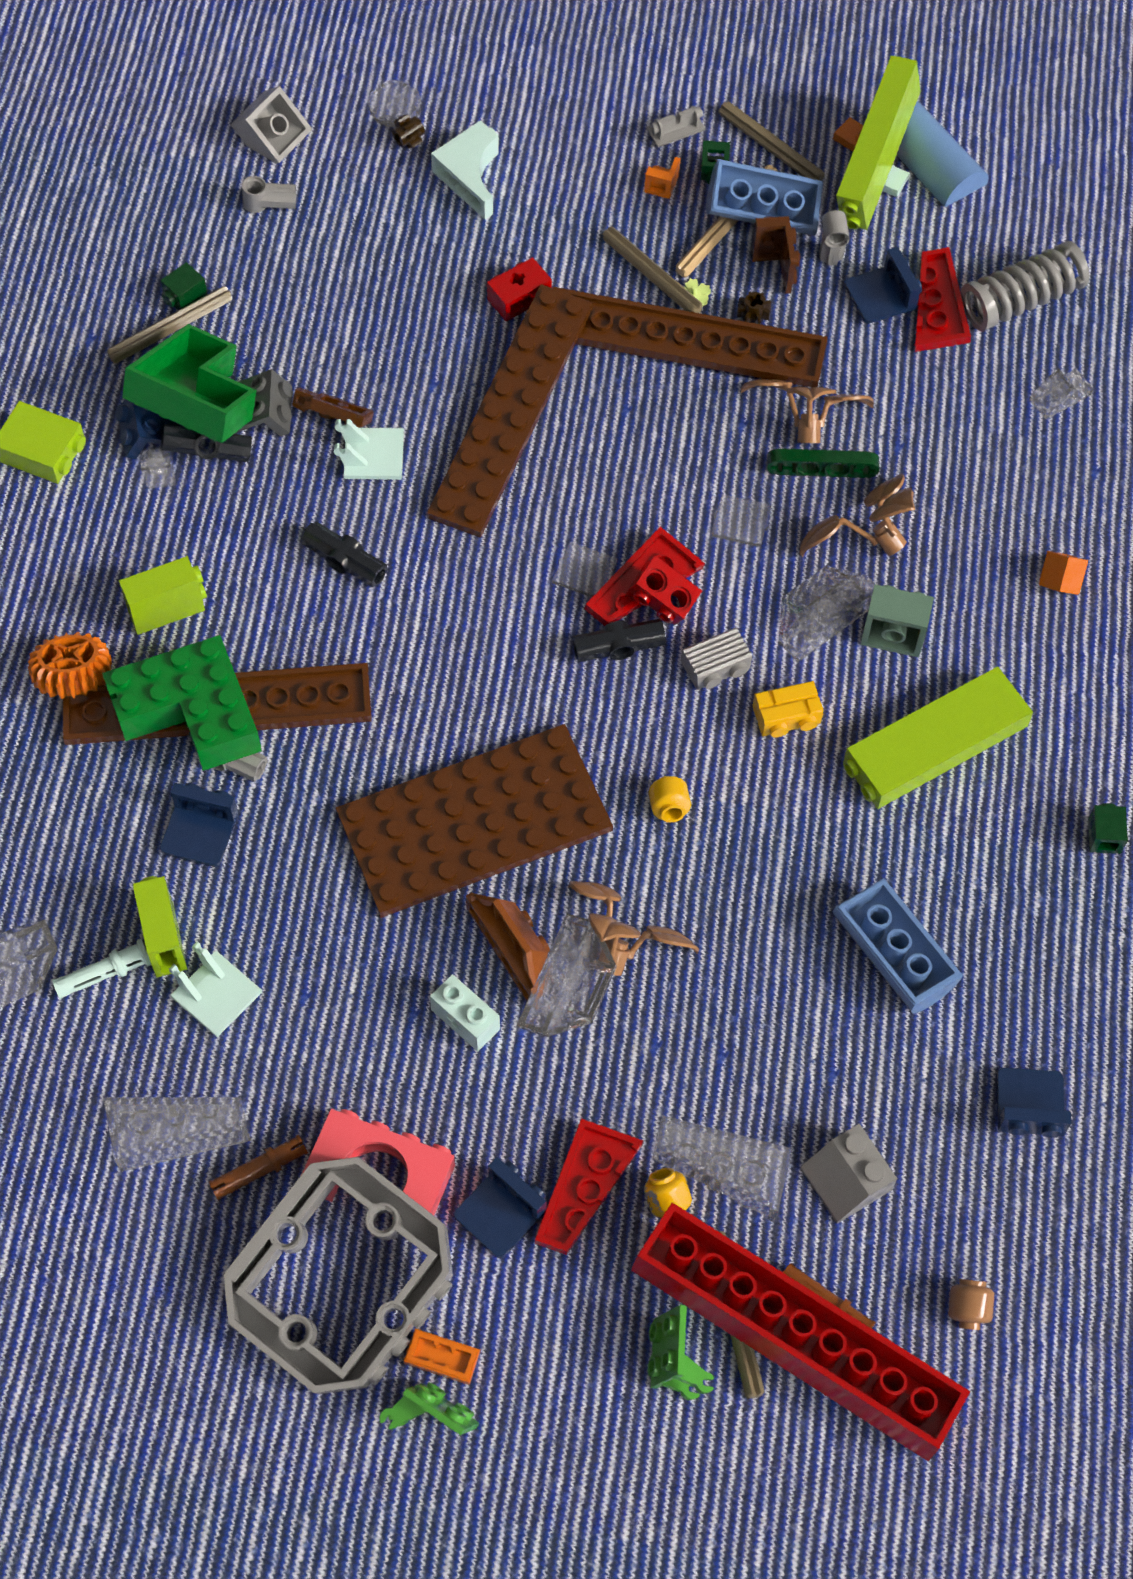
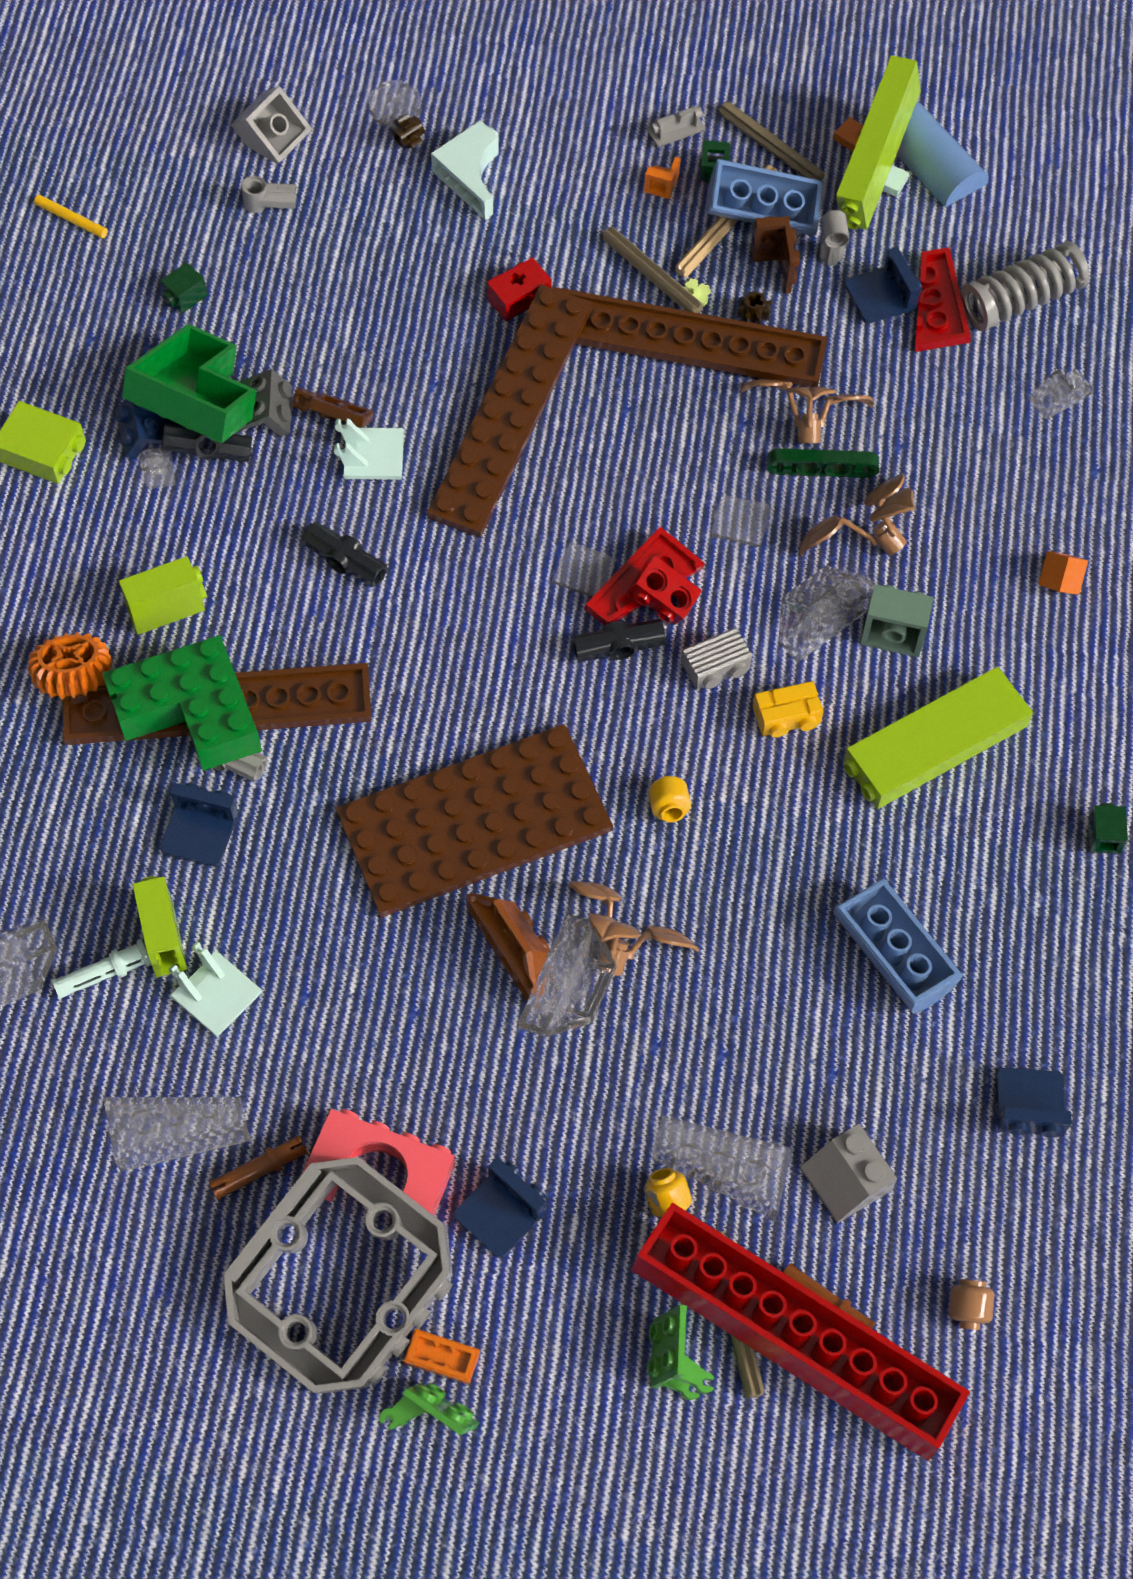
dark tan axle [107,286,232,364] -> none
light aqua brick [430,974,500,1052] -> none
red wing [535,1118,644,1255] -> none
none -> yellow bar [34,194,108,239]

